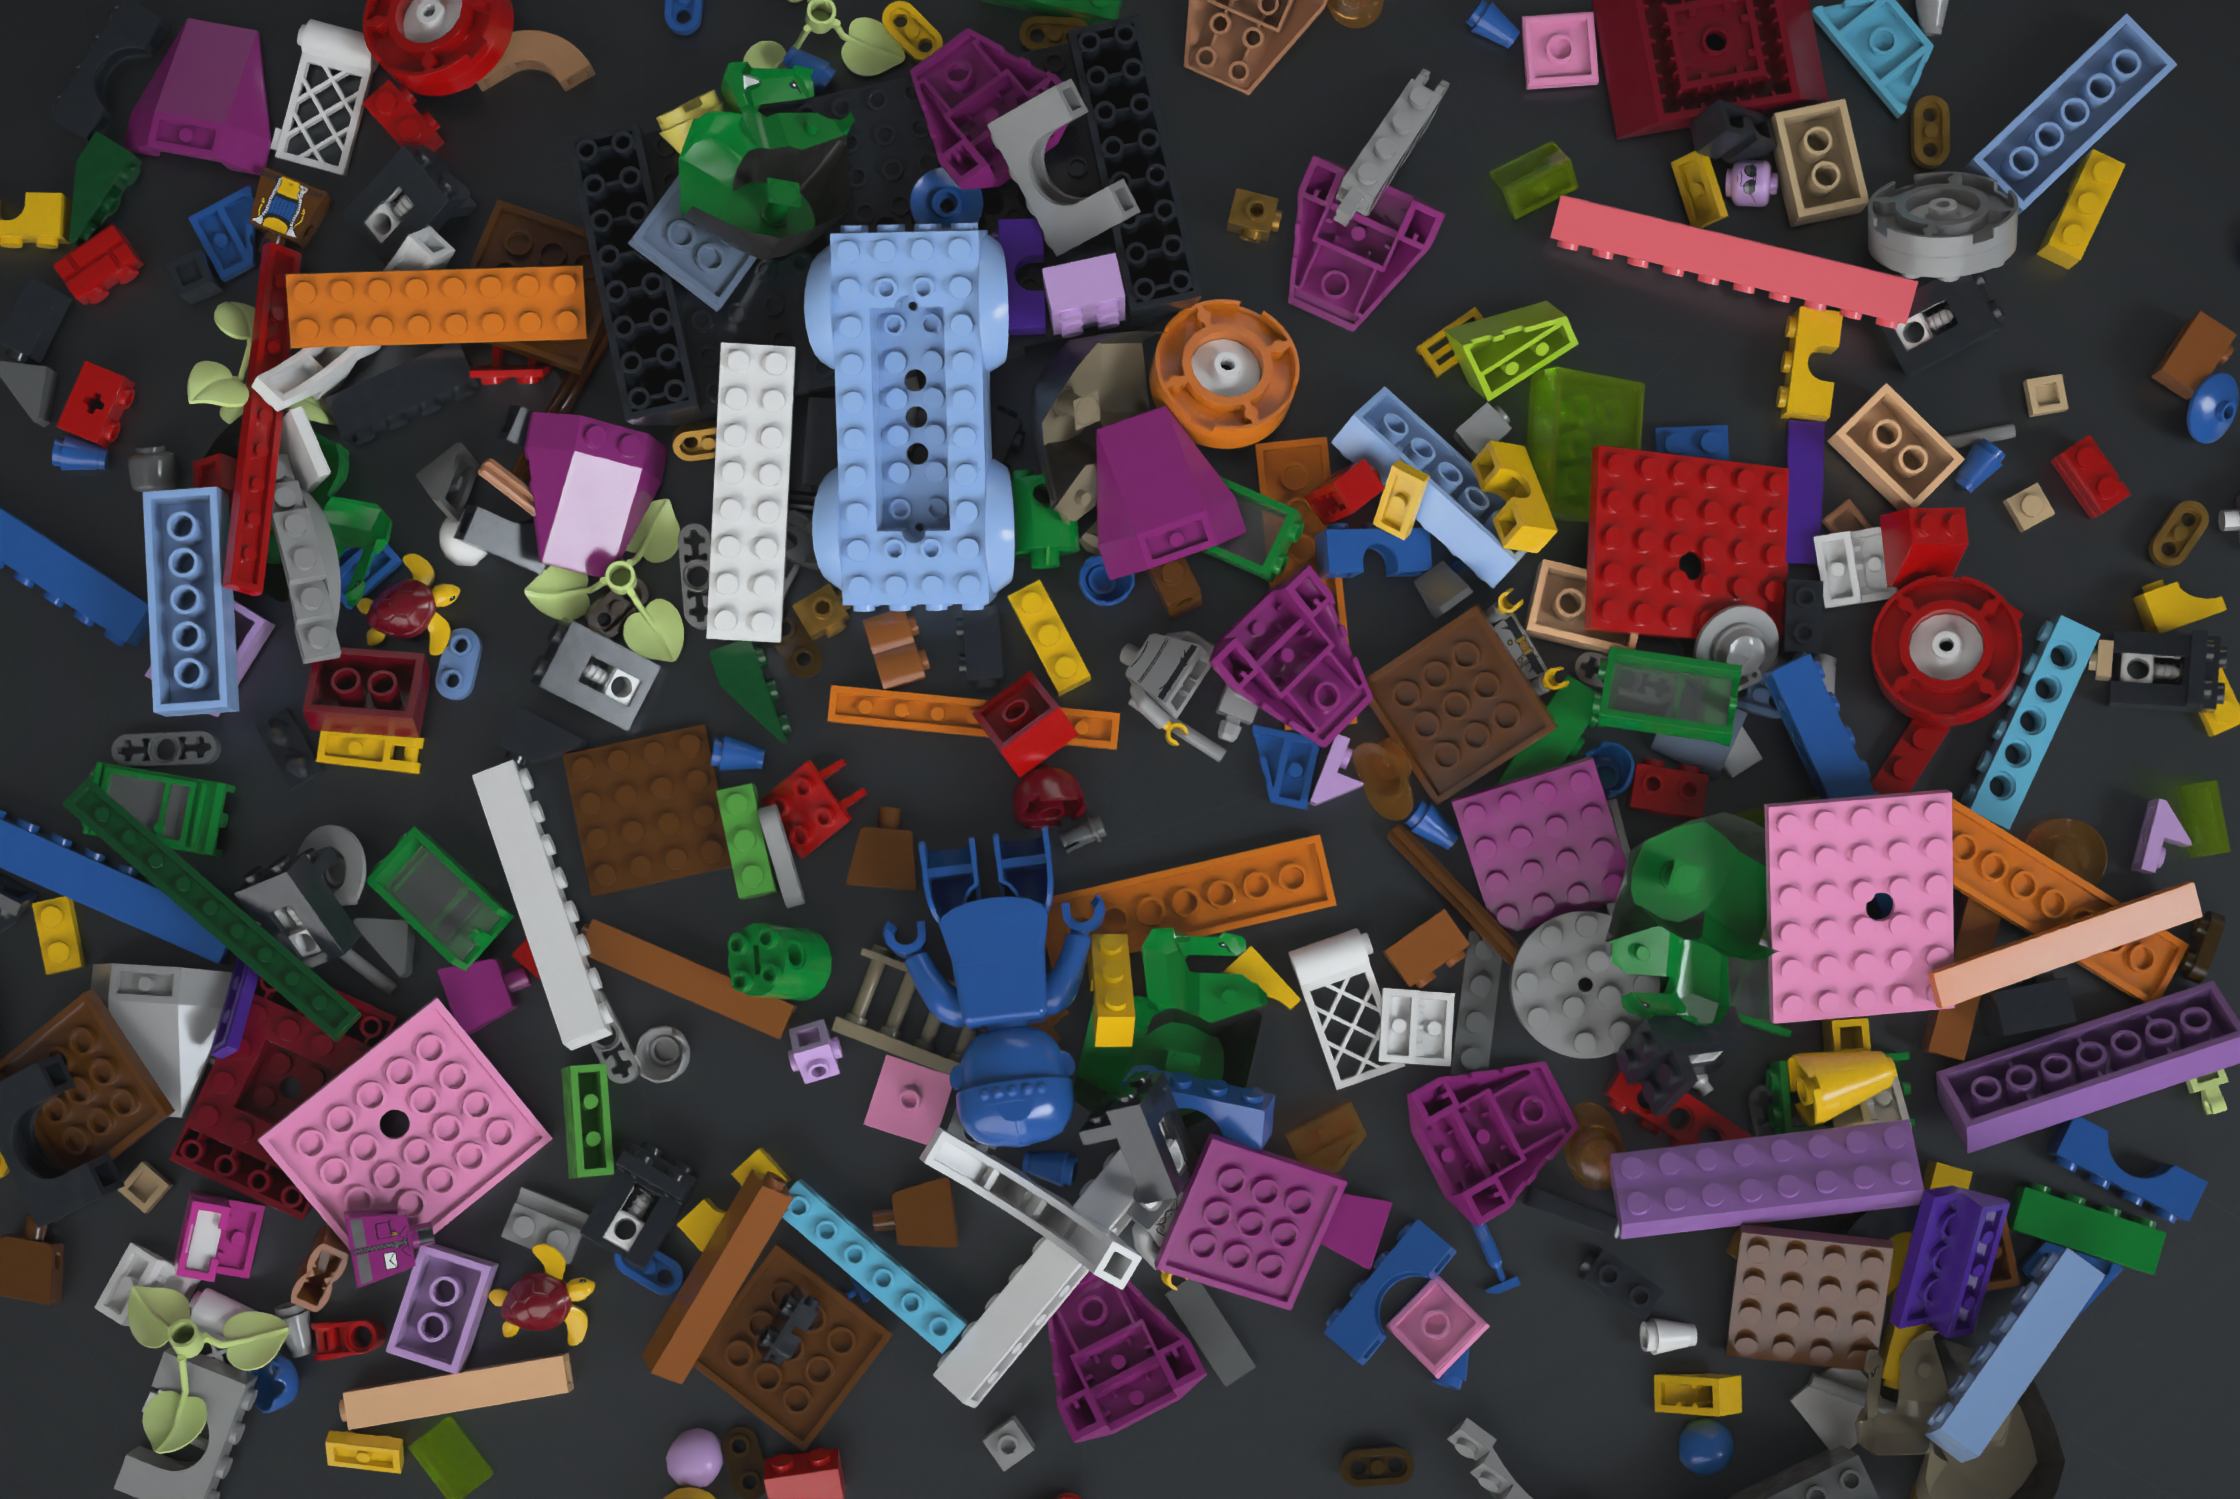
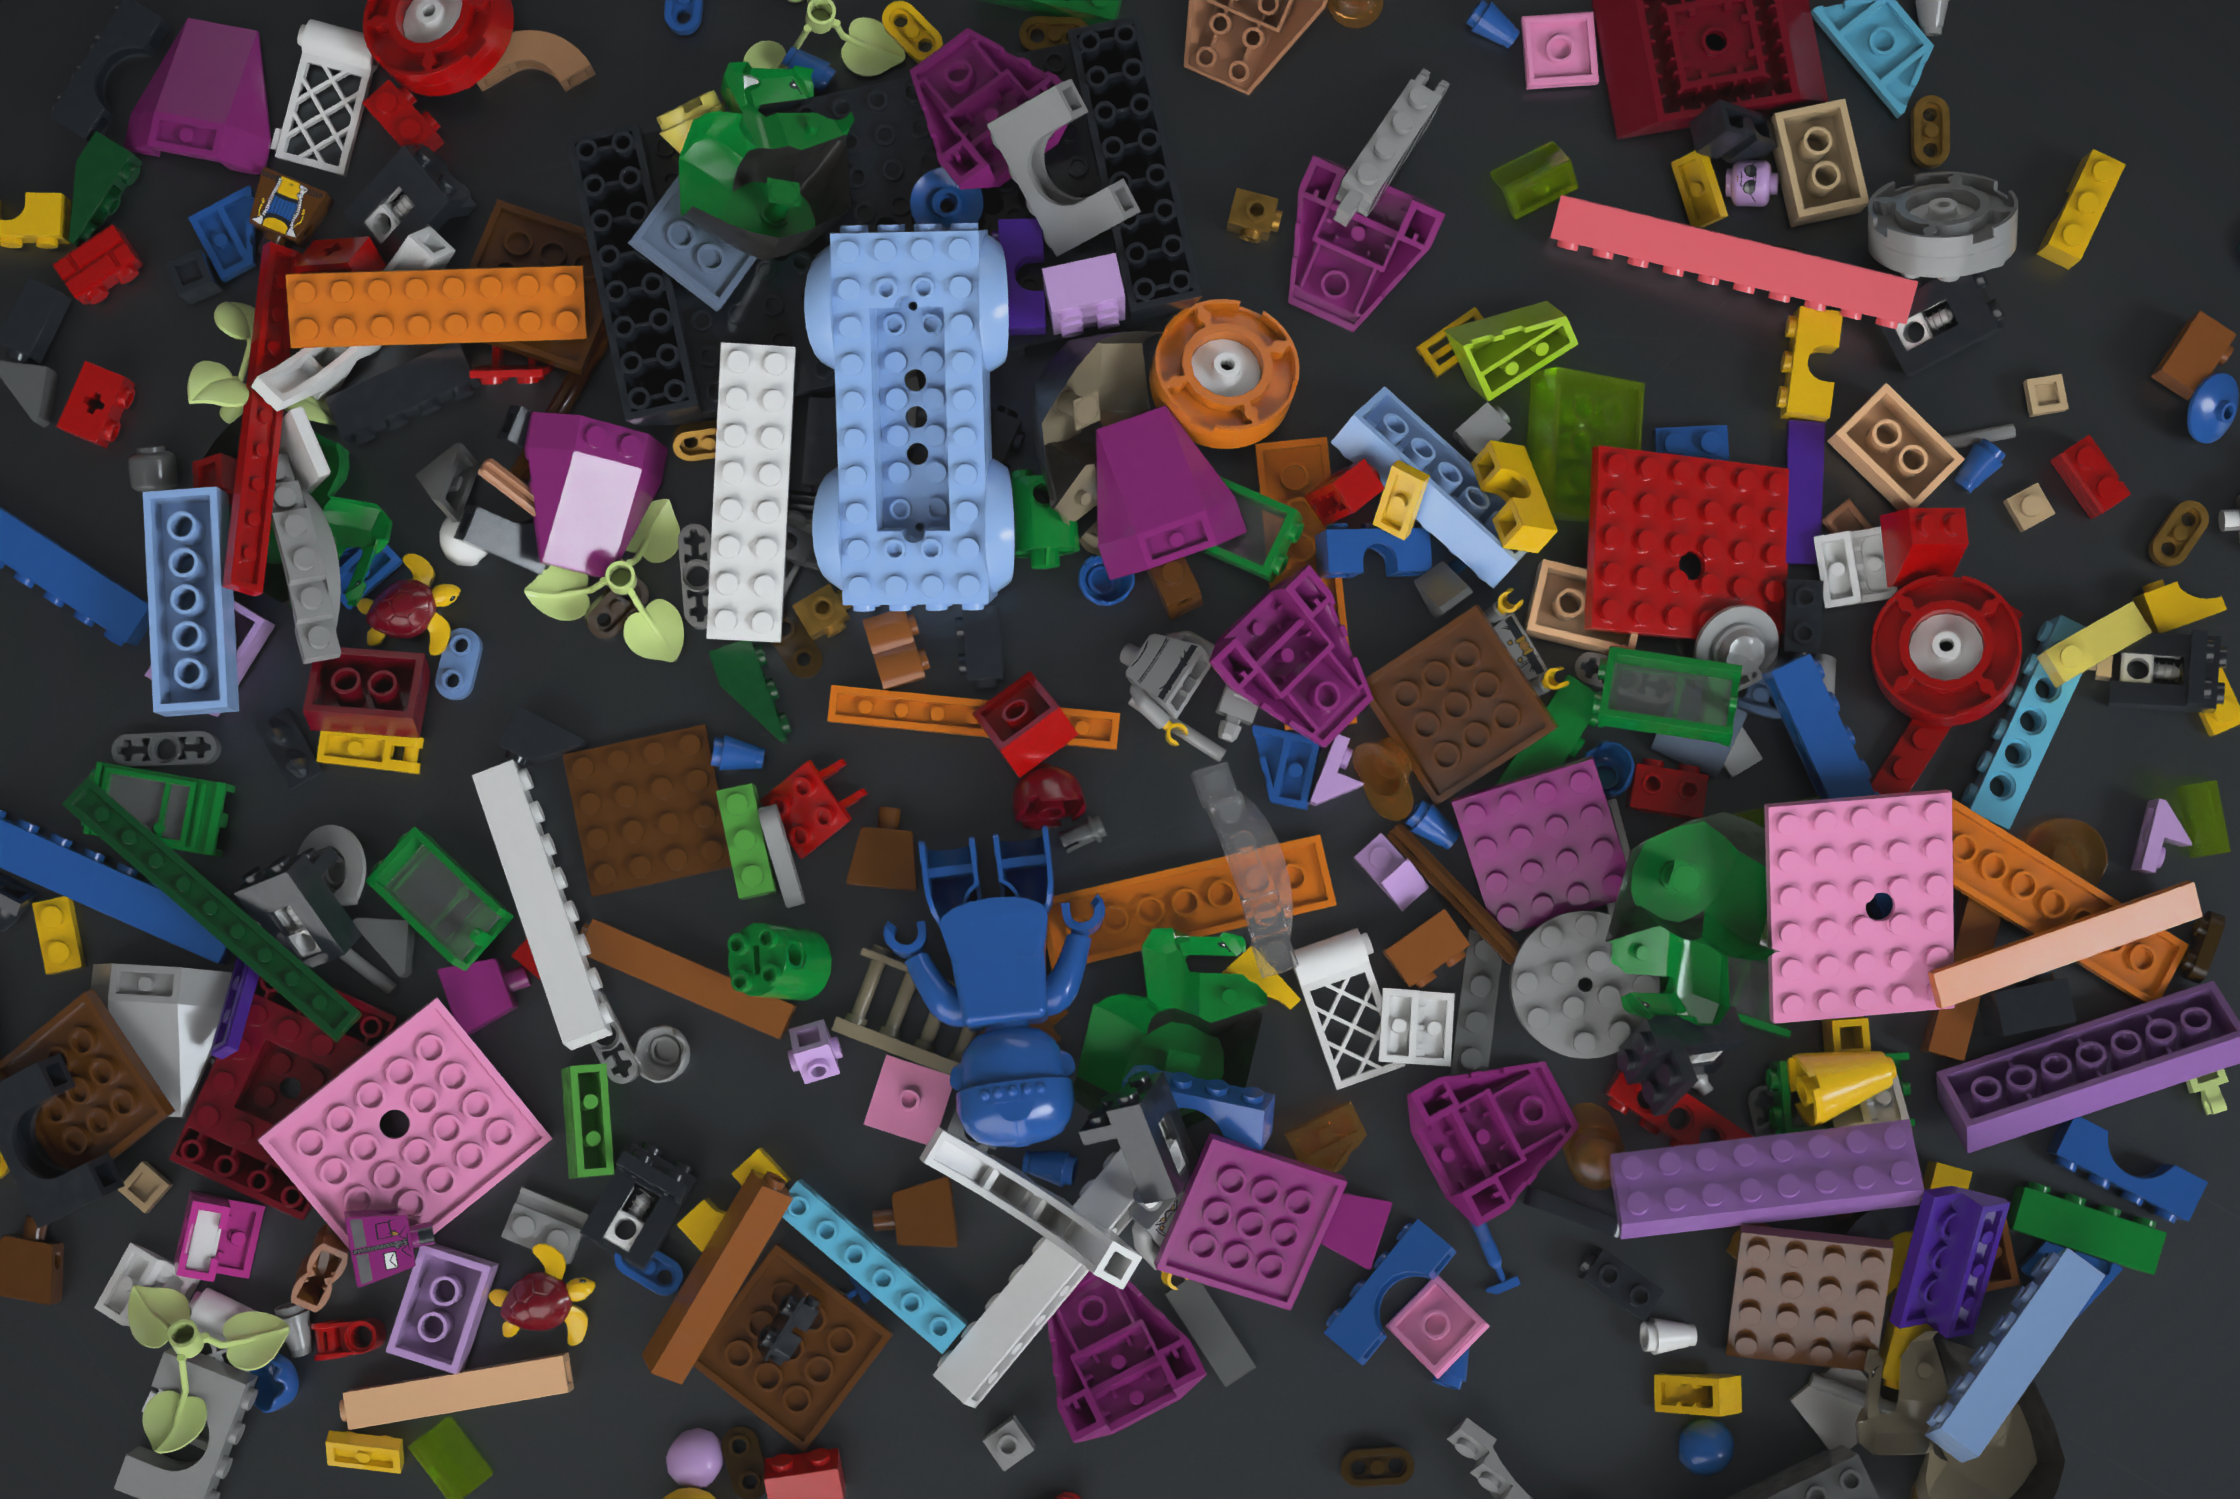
blue cone [52,435,109,471] -> none
brick [530,617,661,731] -> none
yellow arch [1008,579,1091,697] -> none
yellow arch [1088,934,1135,1047] -> none
light blue brick [1962,13,2177,215] -> none
none -> red brick [292,236,386,273]
none -> clear piece [1191,762,1299,978]
none -> lavender slope [1353,833,1429,911]
none -> light yellow slope [2037,601,2152,688]

